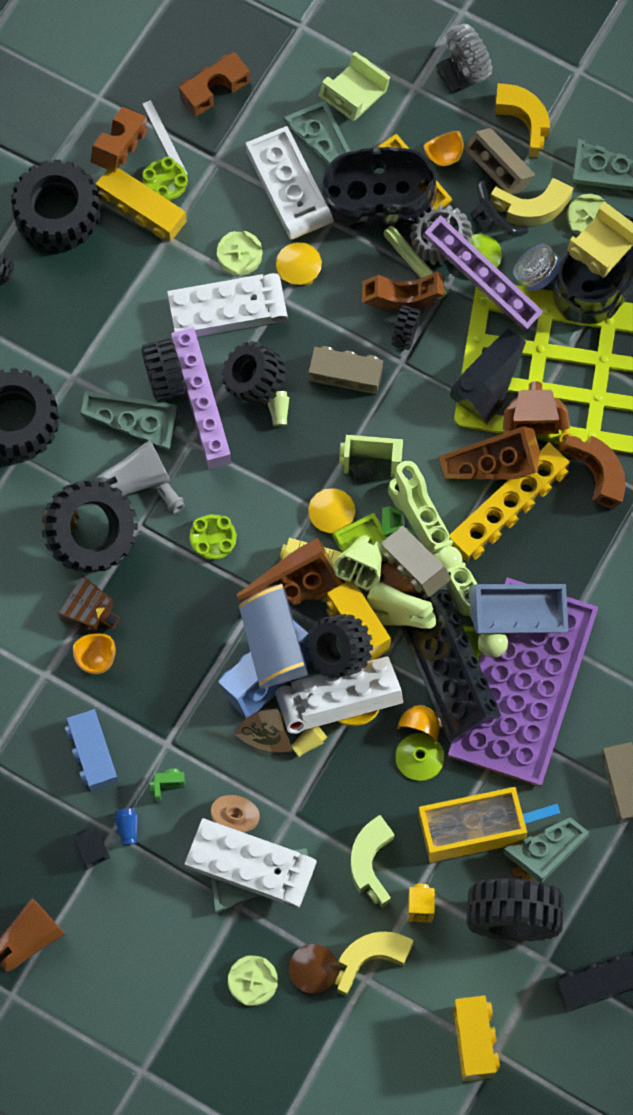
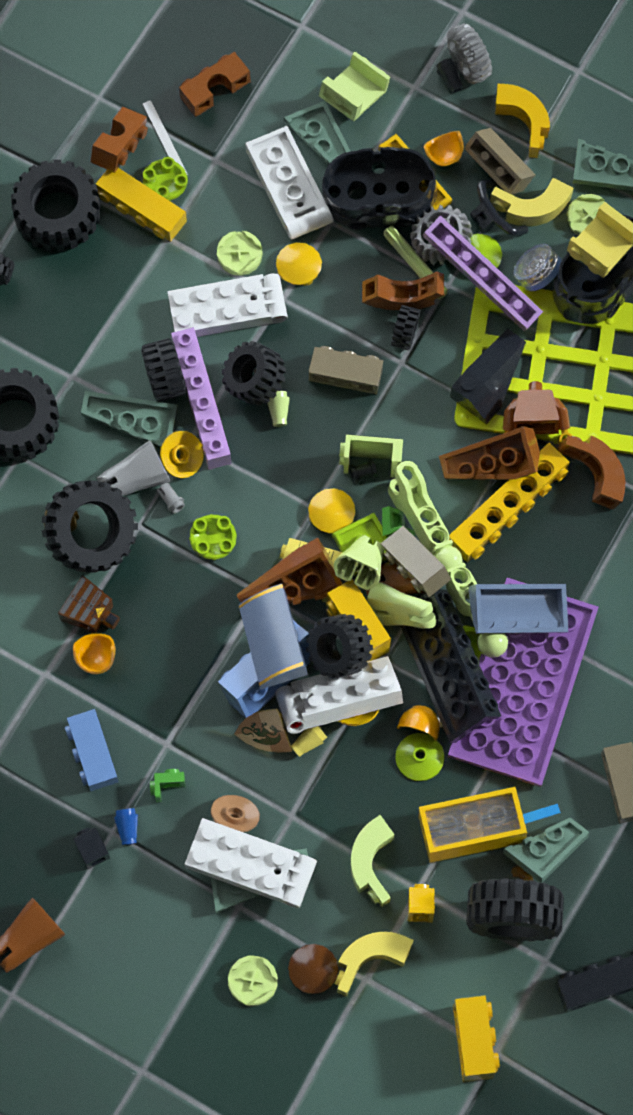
none -> yellow dish [160,431,204,478]

